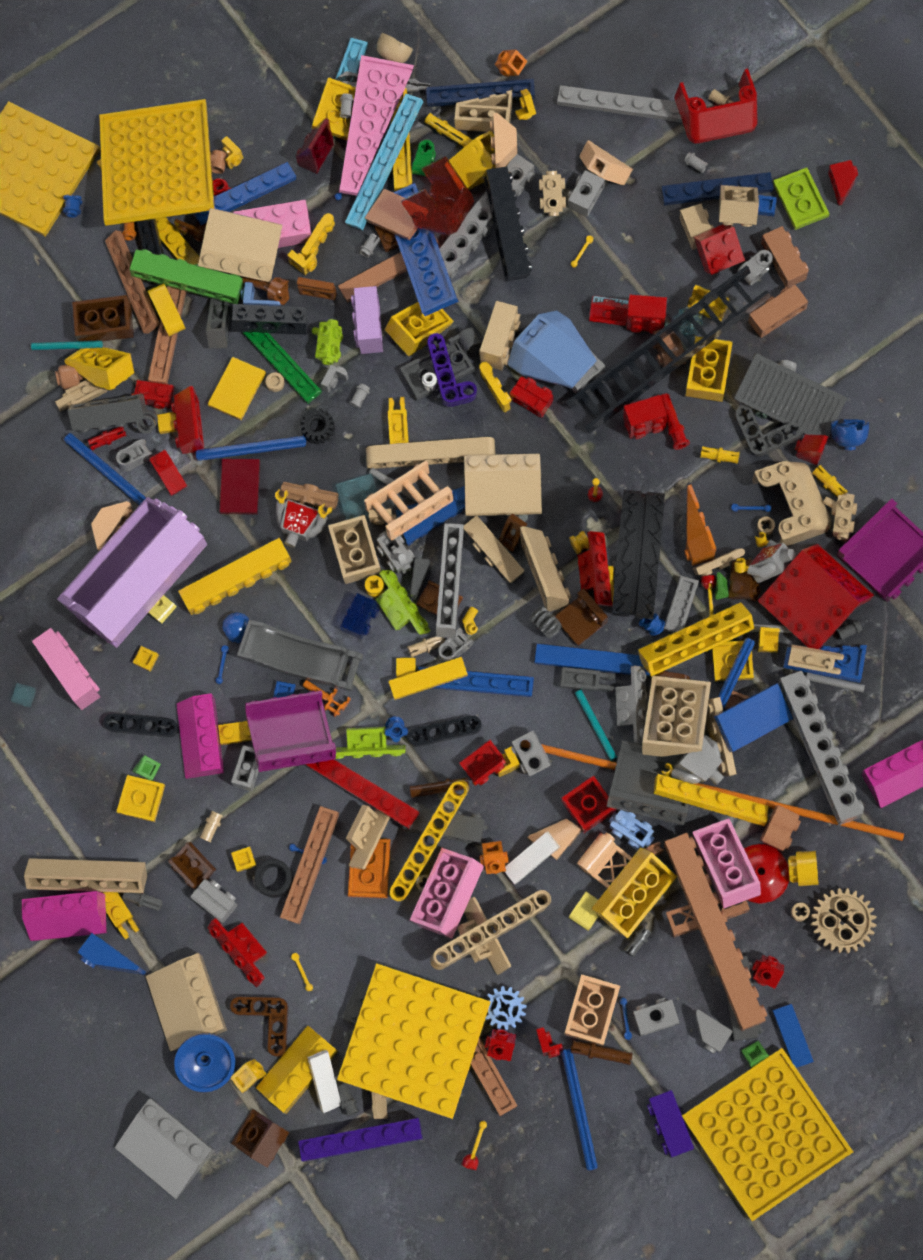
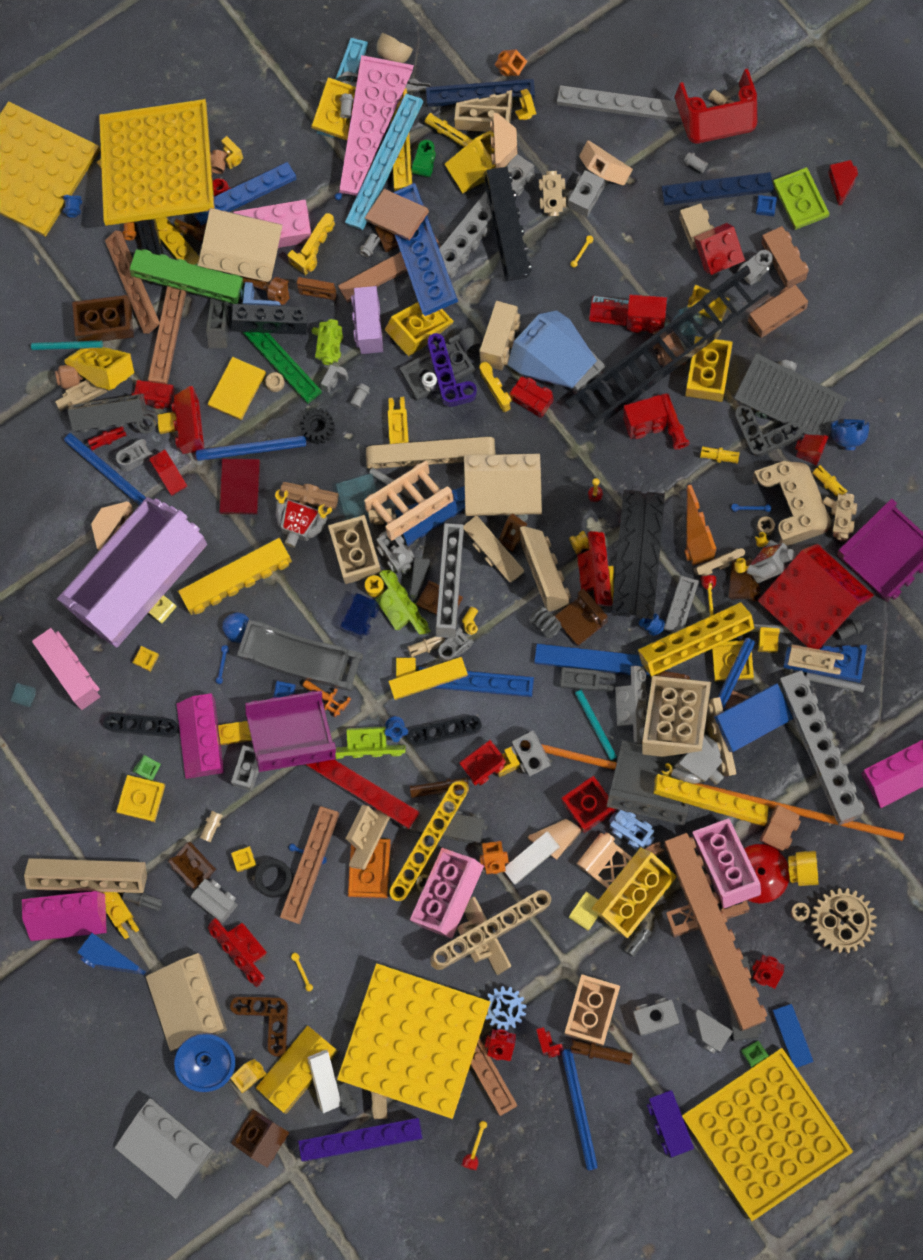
yellow beam [148,283,186,336] -> none
dark red slope [296,118,334,174] -> none
clear red windscreen [401,156,474,235] -> none
blue hinge [619,998,632,1040] -> none
bright green slope [715,572,729,600] -> none
tan brick [719,185,759,227] -> none

